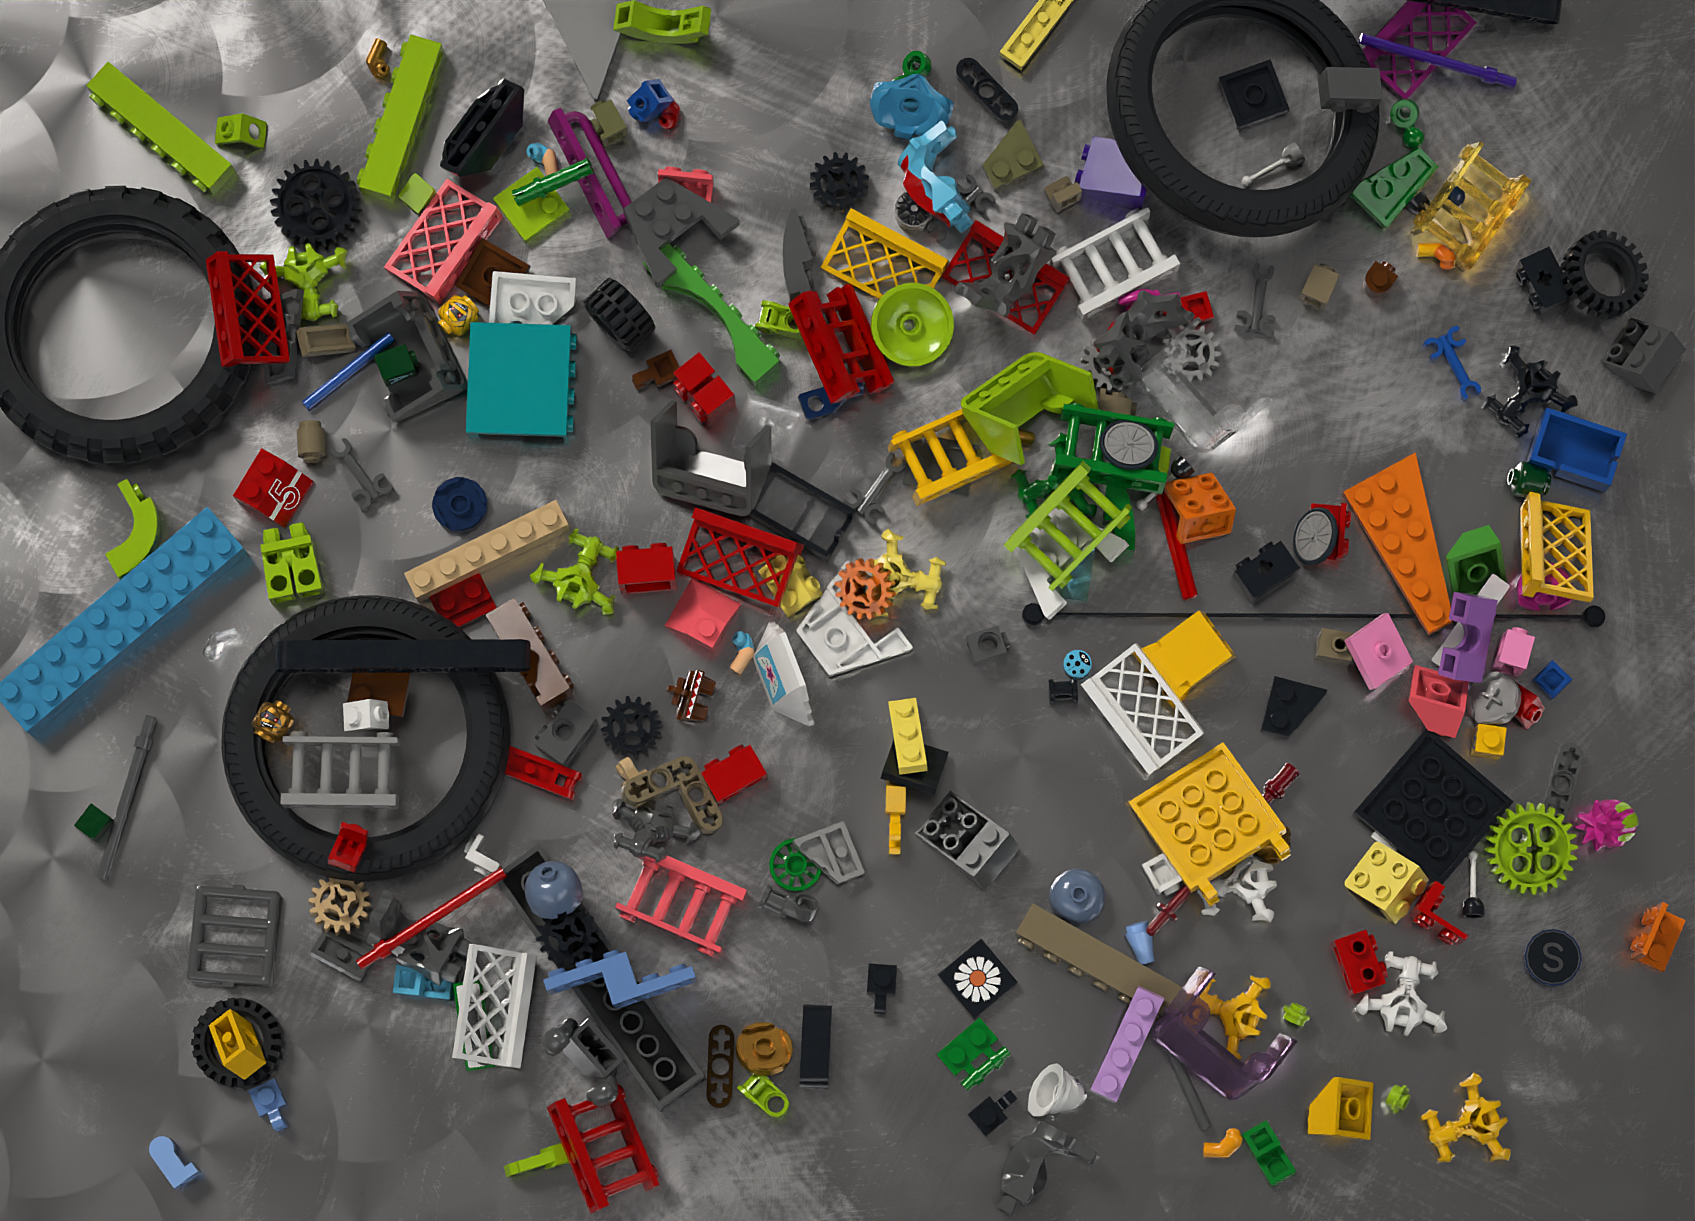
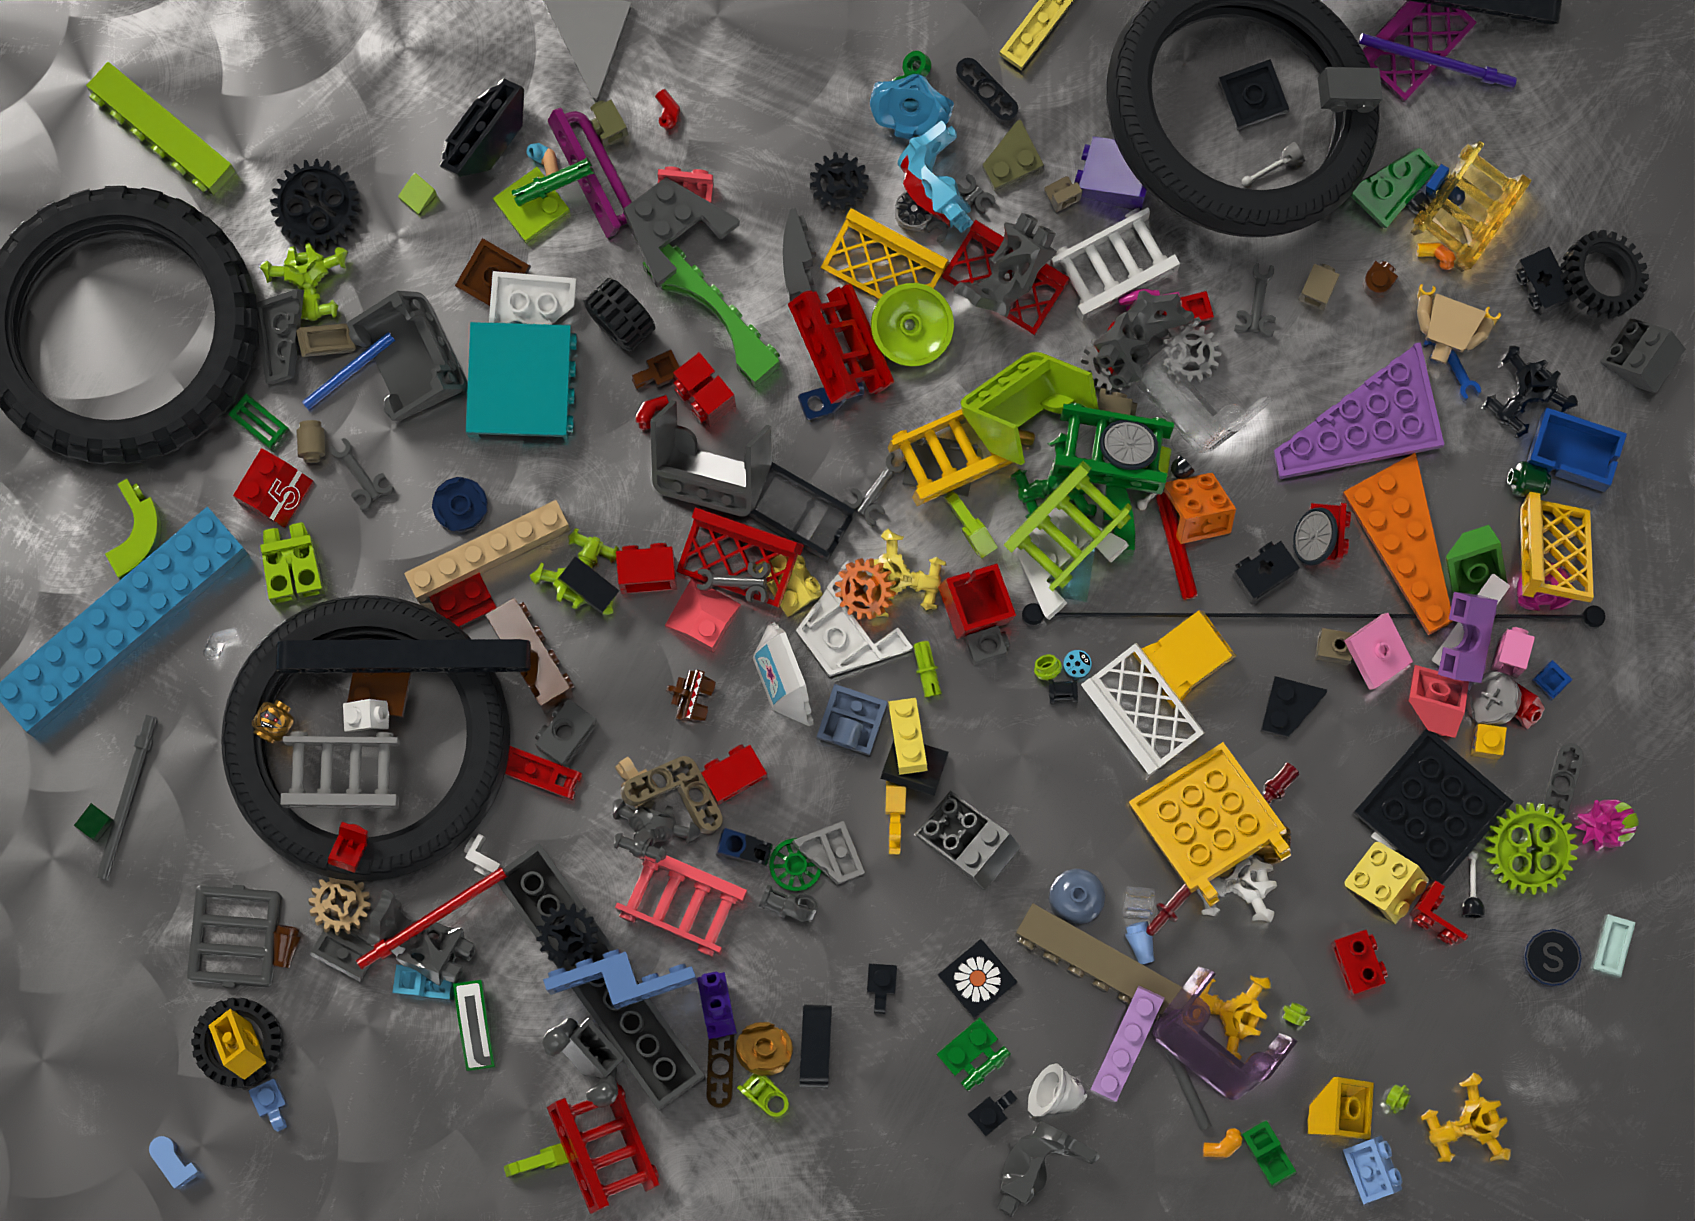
red fence [206,251,290,367] -> none
lime bracket [215,113,267,148] -> none
lime brick [357,34,444,203] -> none
pearl gold arm [366,38,390,79] -> none
dark green brick [374,344,419,387] -> none
coral fence [384,179,503,305] -> none
yellow head [438,295,479,336] -> none
white fence [452,944,537,1068] -> none
sand blue cylinder [525,861,583,919] -> none
black gear [601,696,662,758] -> none
lime arch [613,0,711,44] -> none
blue brick [626,79,674,122] -> none
arm [729,631,754,675] -> none
clear plate [732,393,802,463] -> none
lime piece [754,300,802,340] -> none
white bracket [1141,853,1183,896] -> none
white piece [1355,951,1447,1036] -> none
green plate [1390,99,1424,149] -> none
orange bracket [1630,902,1686,973] -> none
none -> green tile [228,393,290,451]
none -> reddish brown cone [273,925,302,968]
none -> black tile [558,556,620,614]
none -> red arm [635,395,669,430]
none -> dark grey bar [697,562,771,603]
none -> dark purple hips [697,971,737,1039]
none -> leg [715,828,773,867]
none -> sand blue plate [816,684,888,756]
none -> lime axle [913,641,942,698]
none -> red piece [938,563,1016,639]
none -> lime piece [943,491,998,558]
none -> lime plate [1034,654,1062,680]
none -> clear brick [1122,886,1155,920]
none -> medium lavender wing [1273,342,1444,479]
none -> light blue bracket [1343,1136,1402,1204]
none -> tan torso [1417,284,1501,364]
none -> blue tile [1426,164,1450,200]
none -> light aqua tile [1592,914,1636,978]

